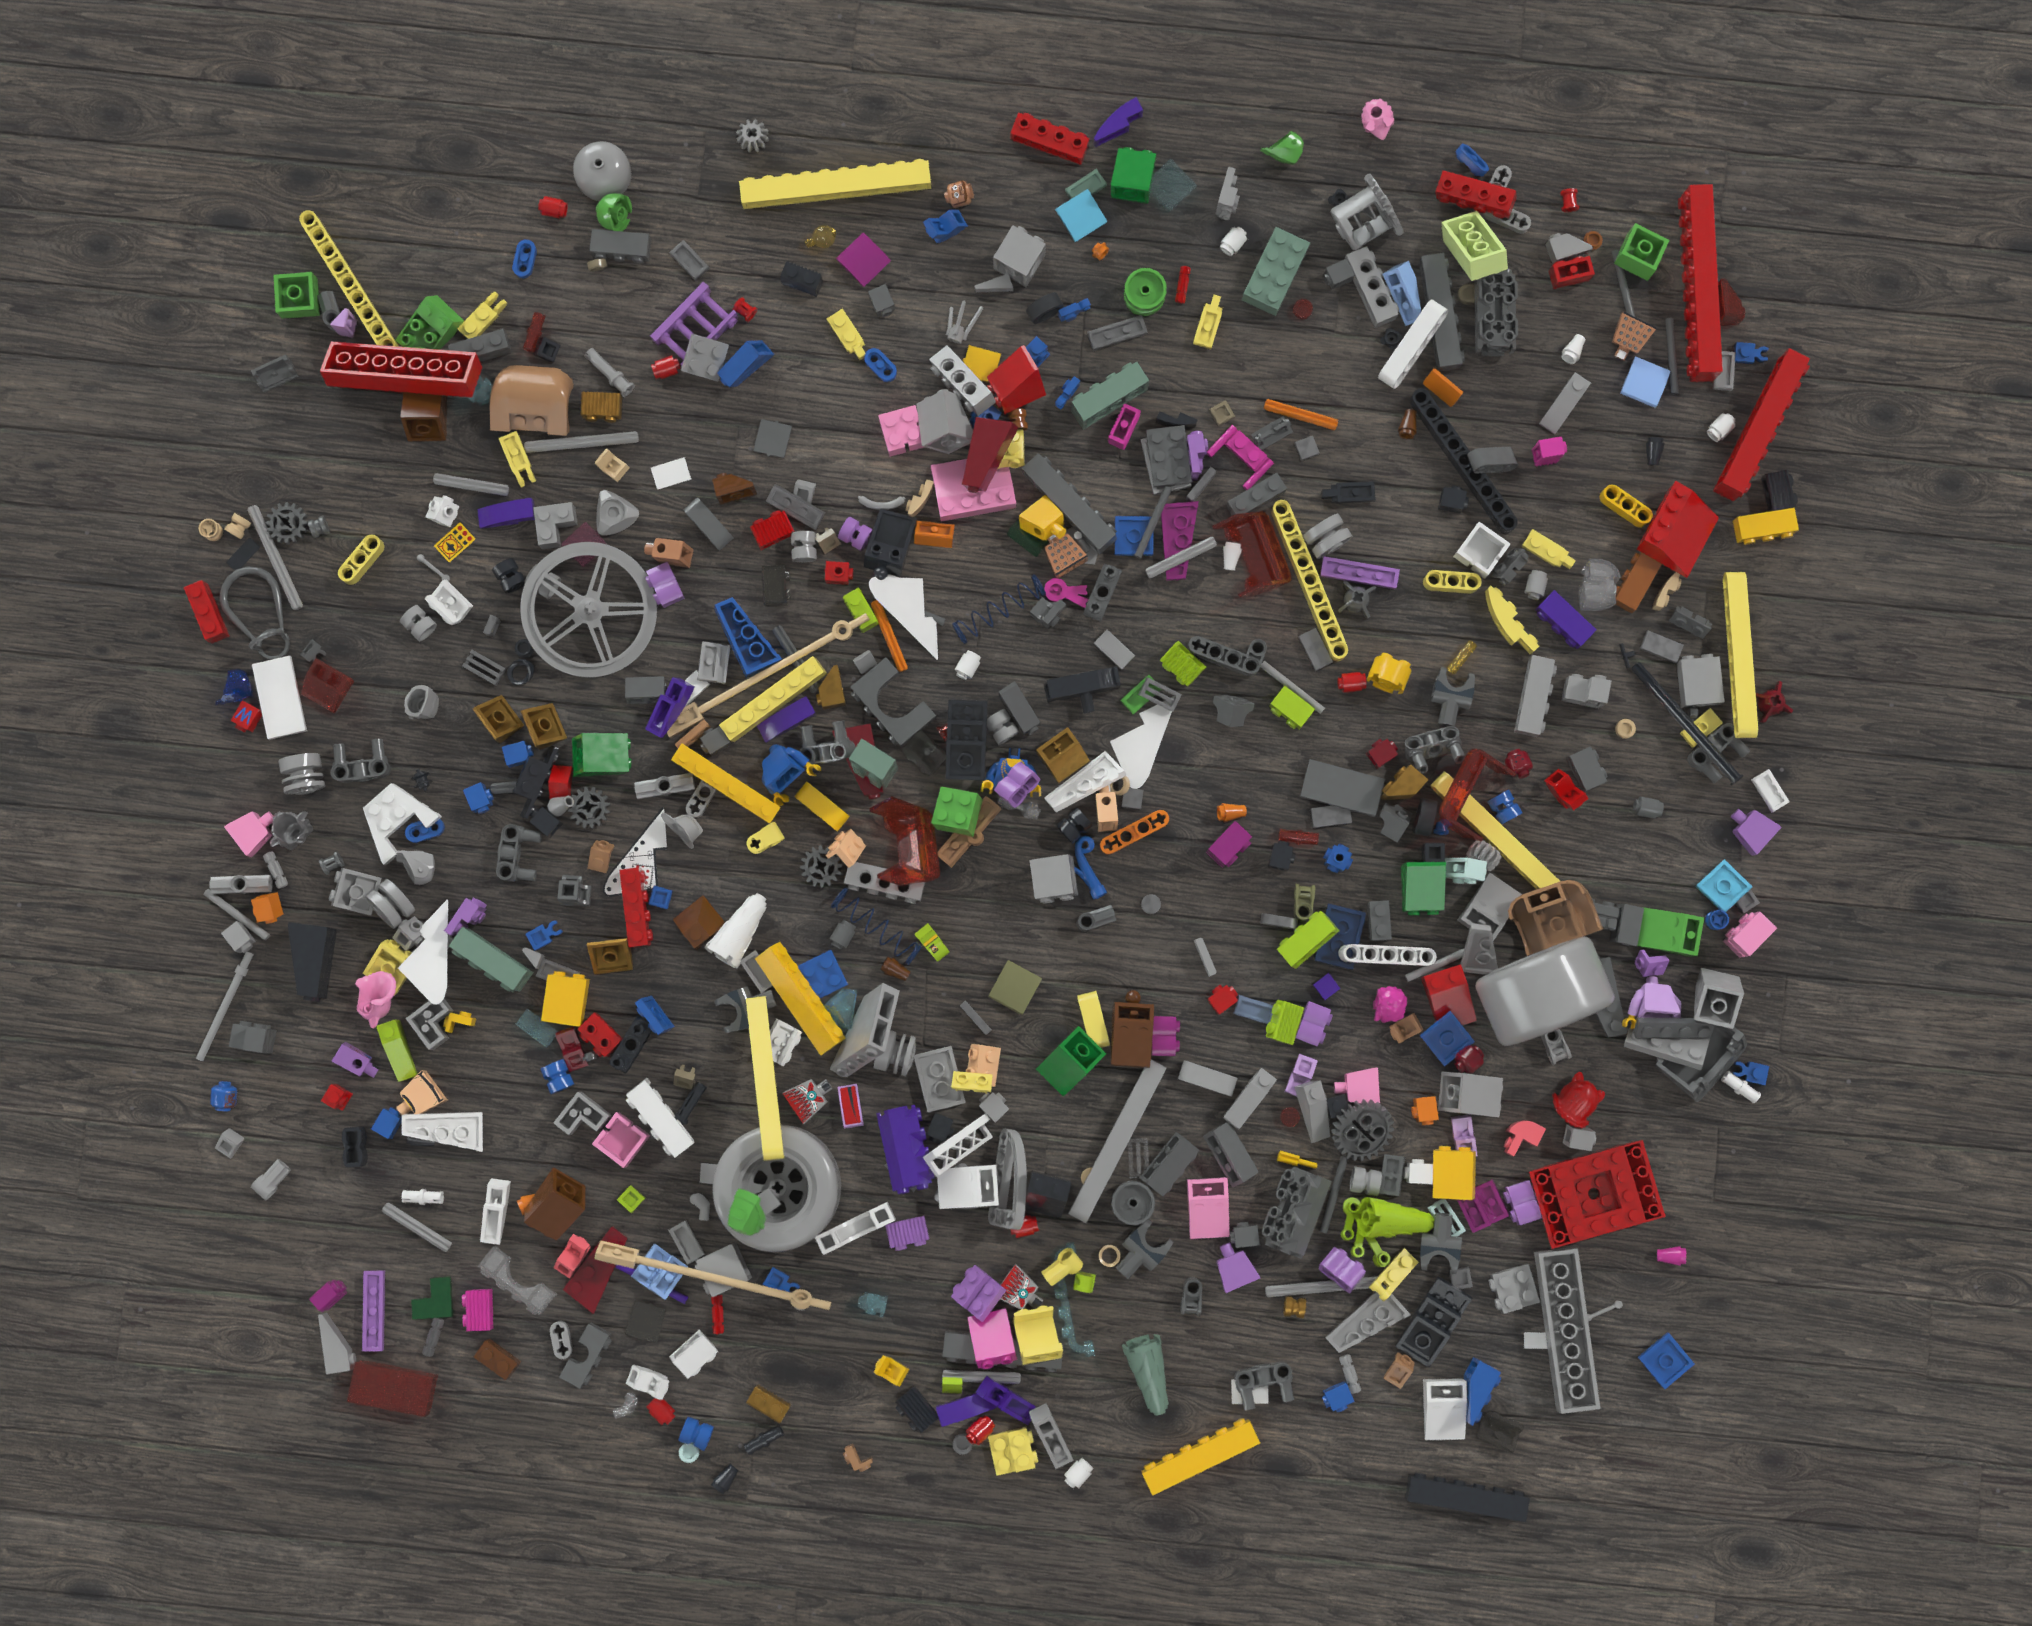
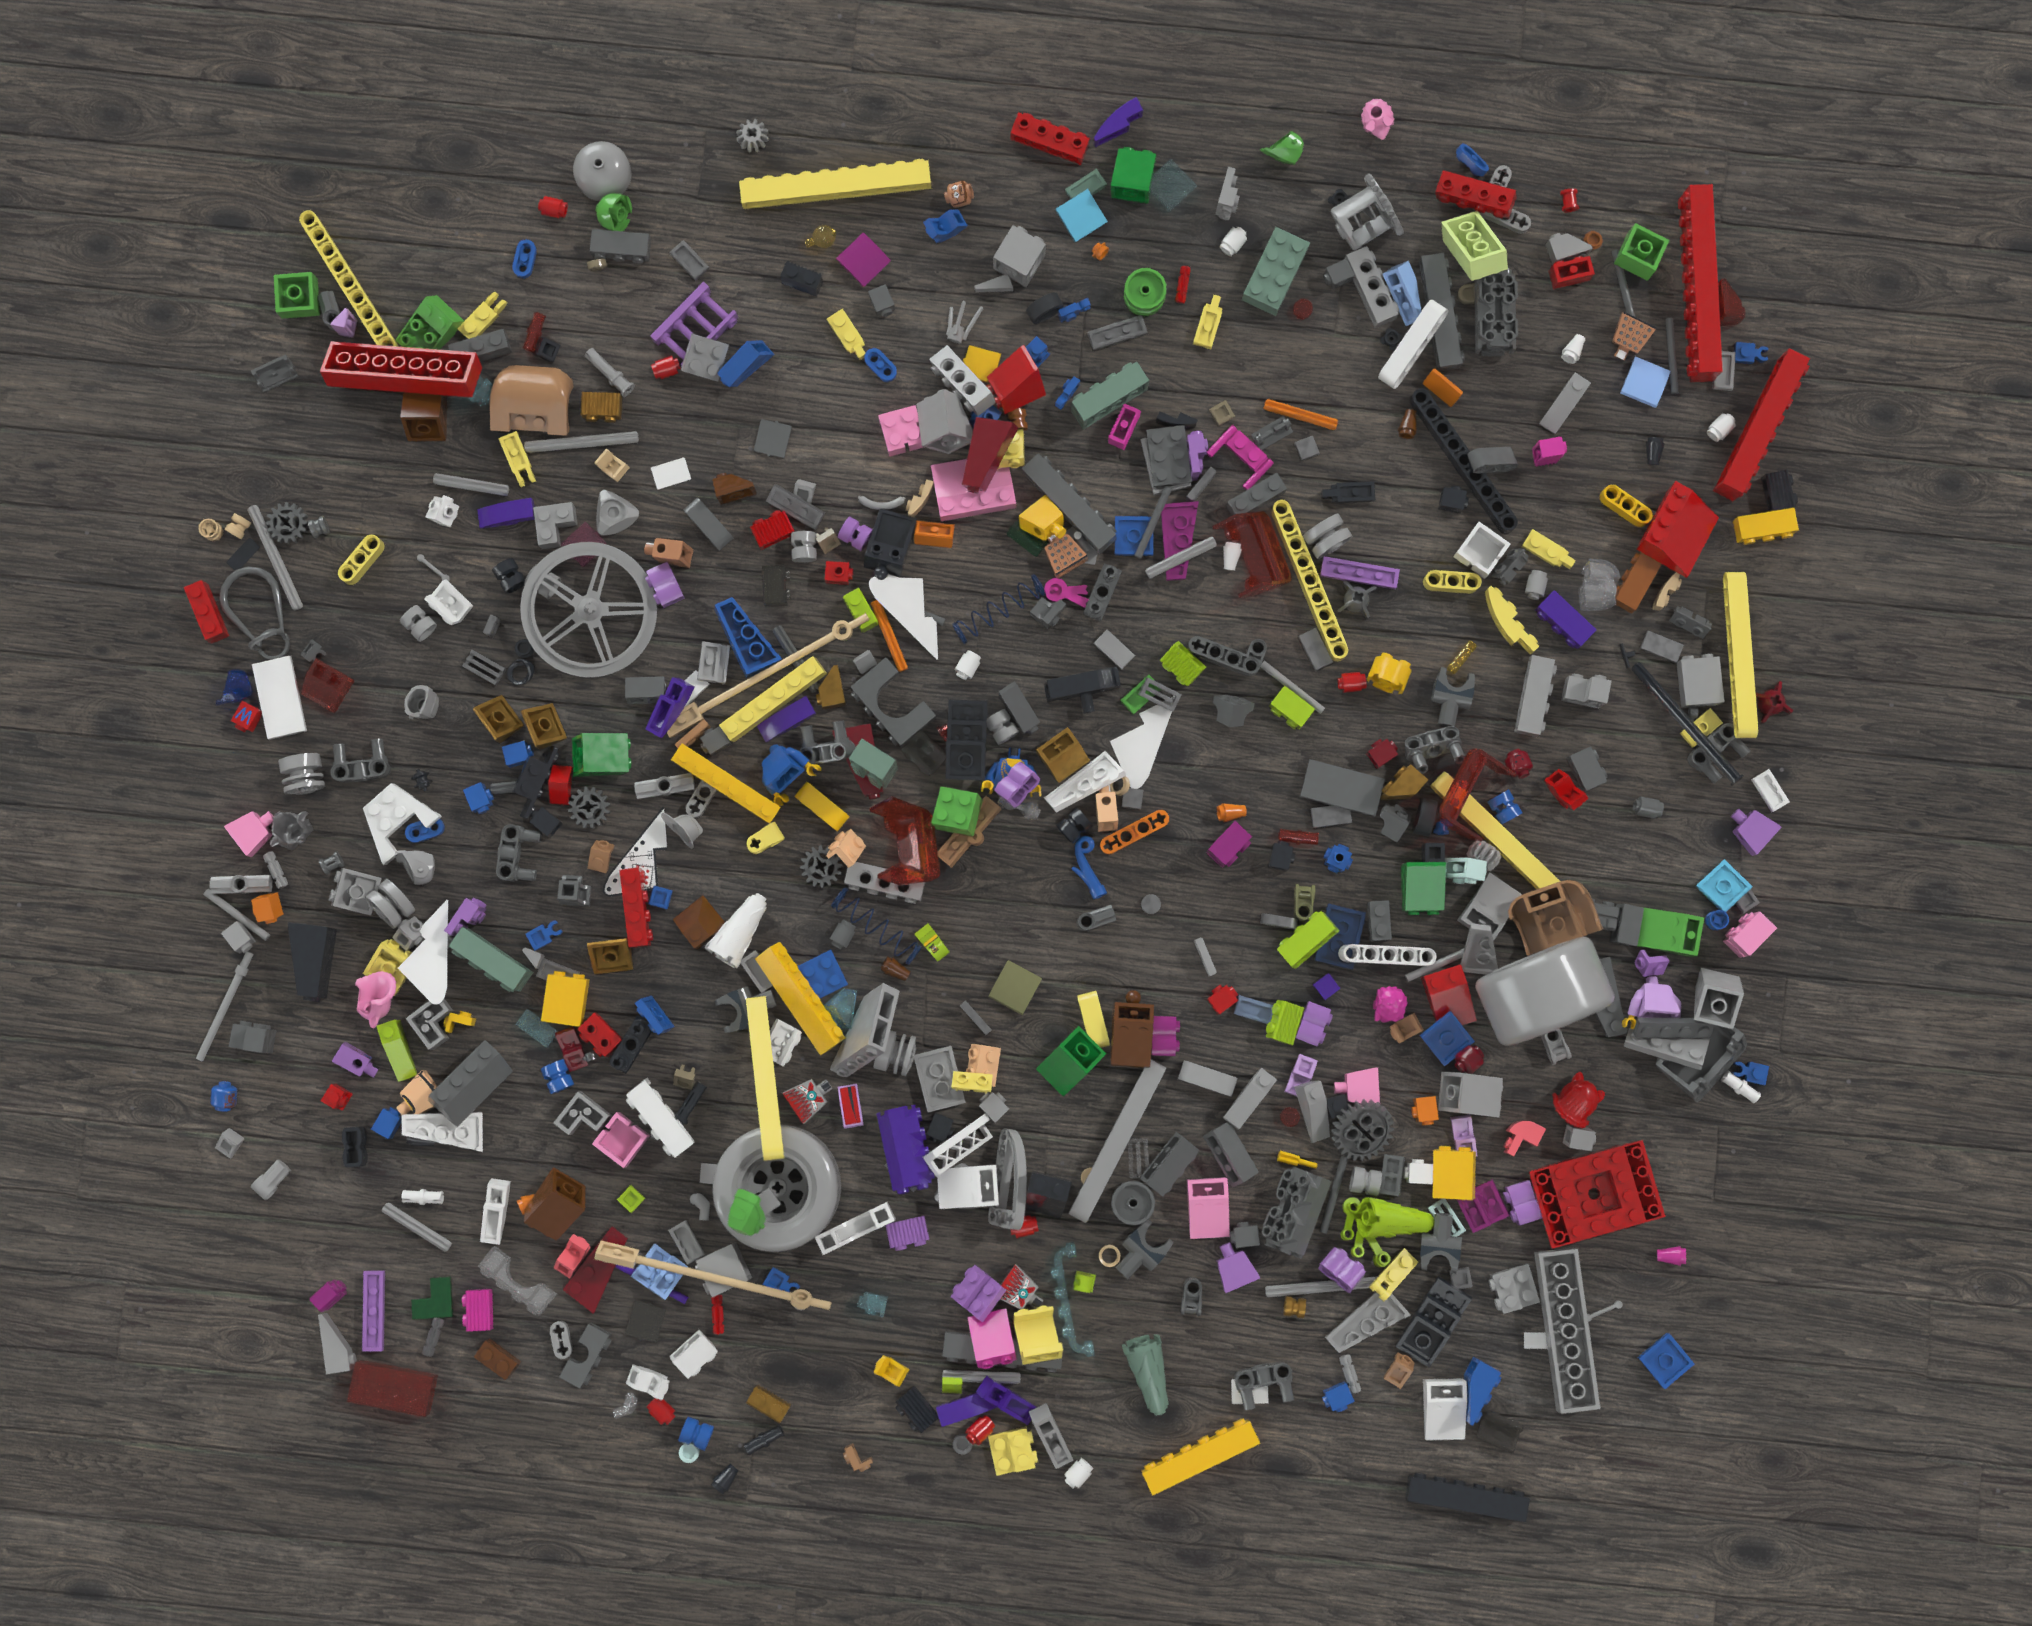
yellow sticker [434,523,475,562] -> none
light grey cone [547,796,574,816] -> none
red bush [732,297,758,322] -> none
light grey brick [1030,854,1078,904] -> none
light yellow piece [1041,1248,1083,1286] -> none
tan tile [1615,719,1636,739] -> none
none -> dark grey slope [428,1040,513,1127]

